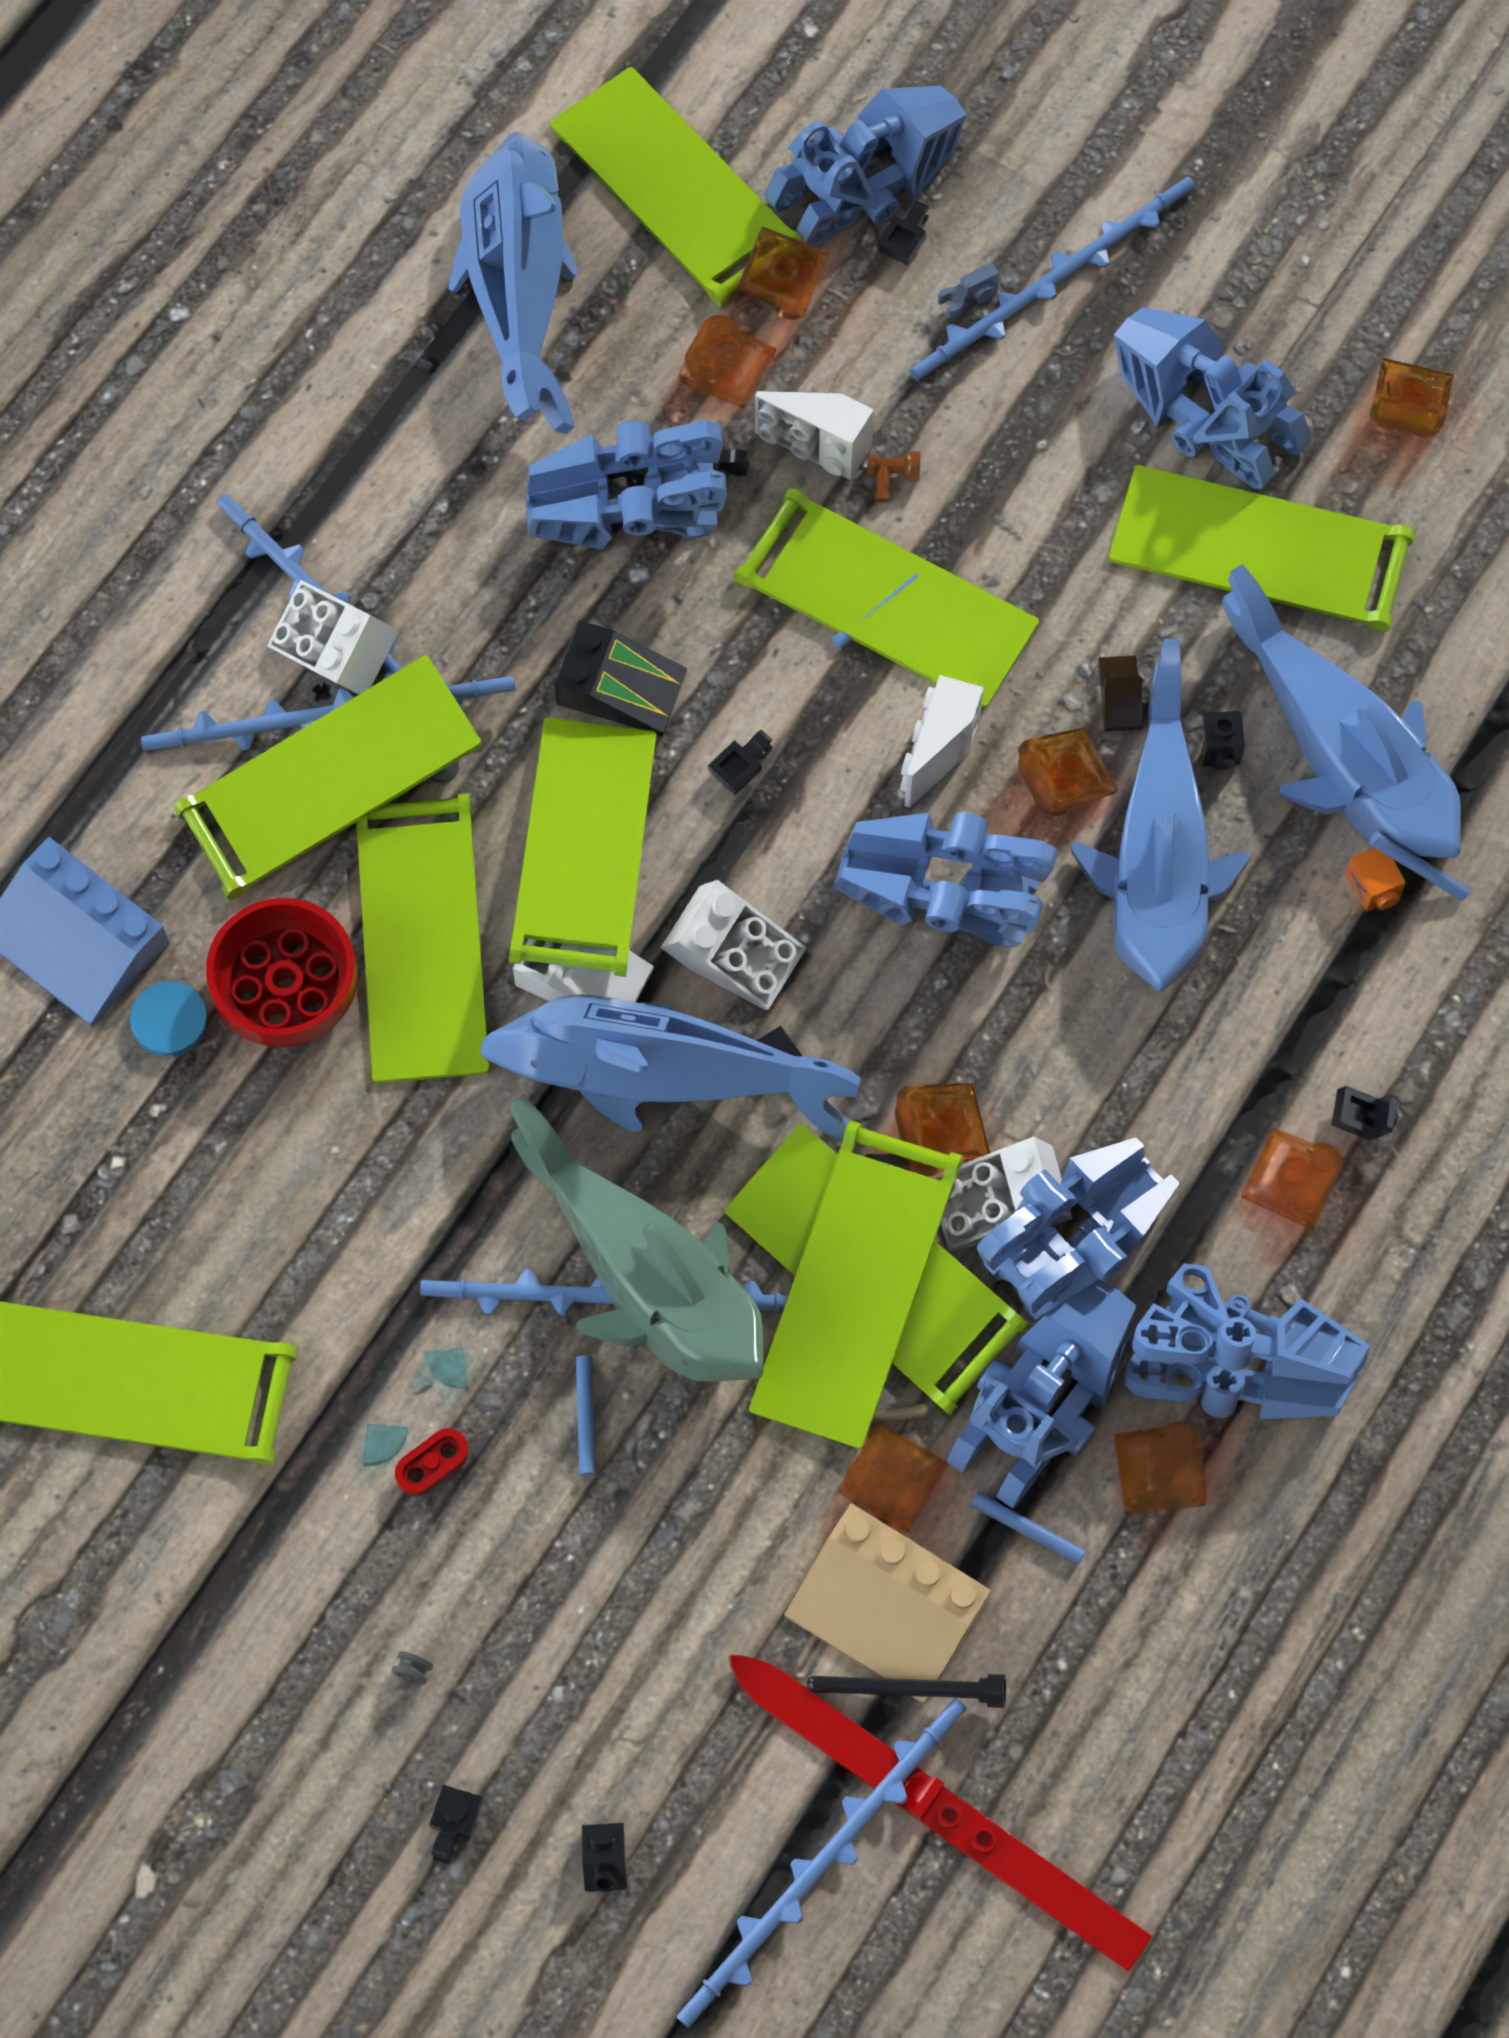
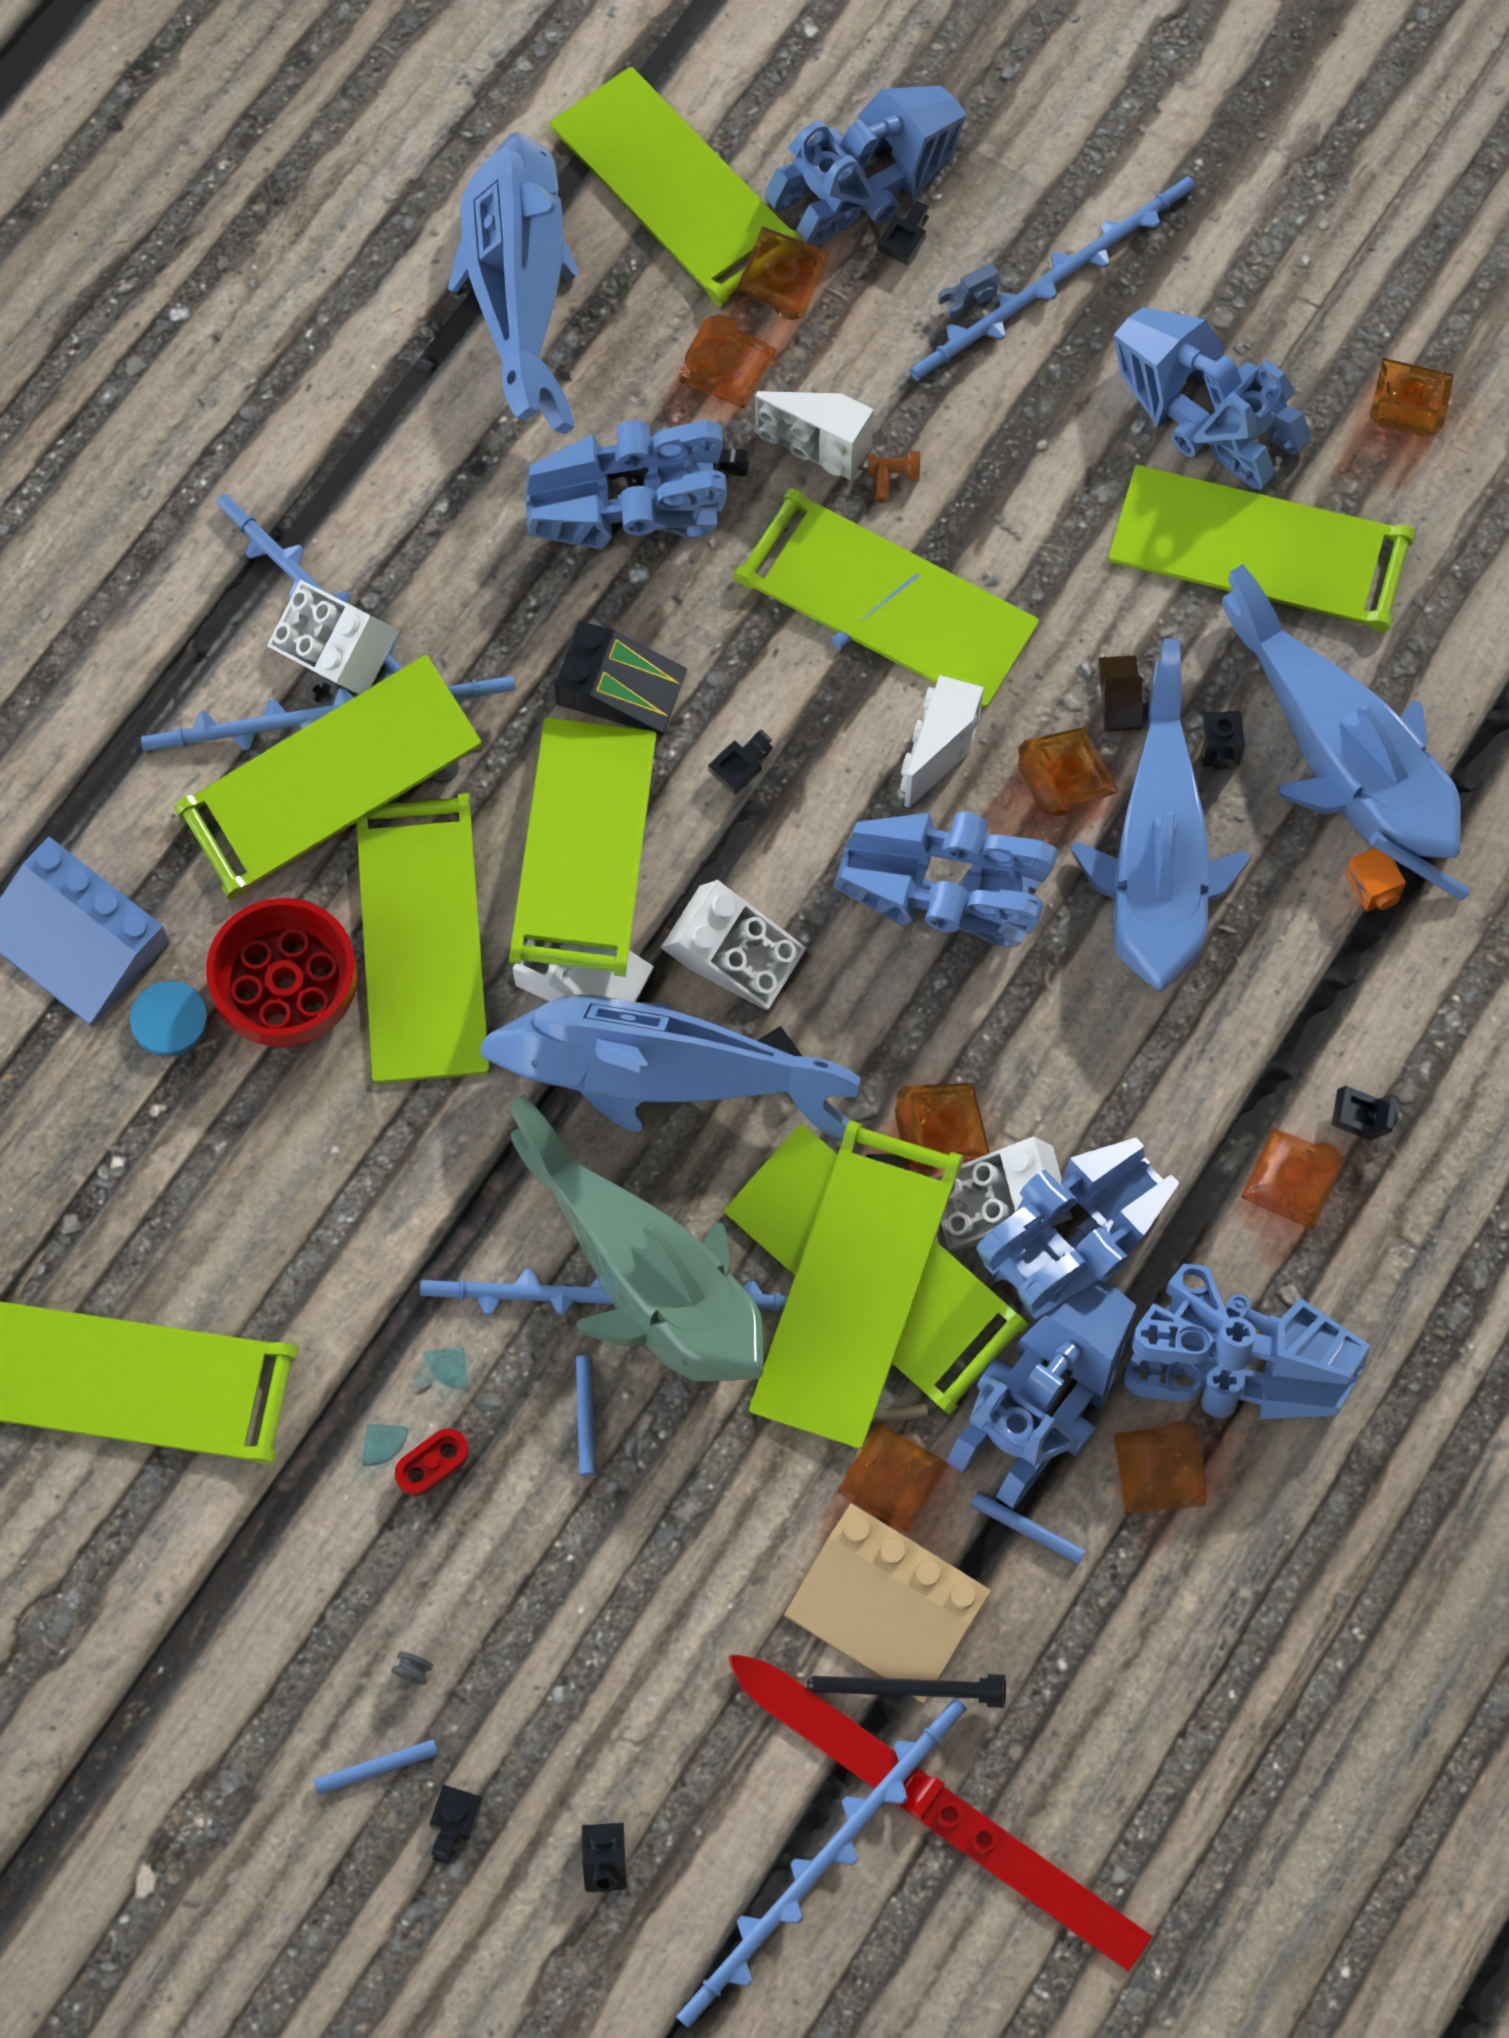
none -> medium blue bar [314,1739,439,1795]

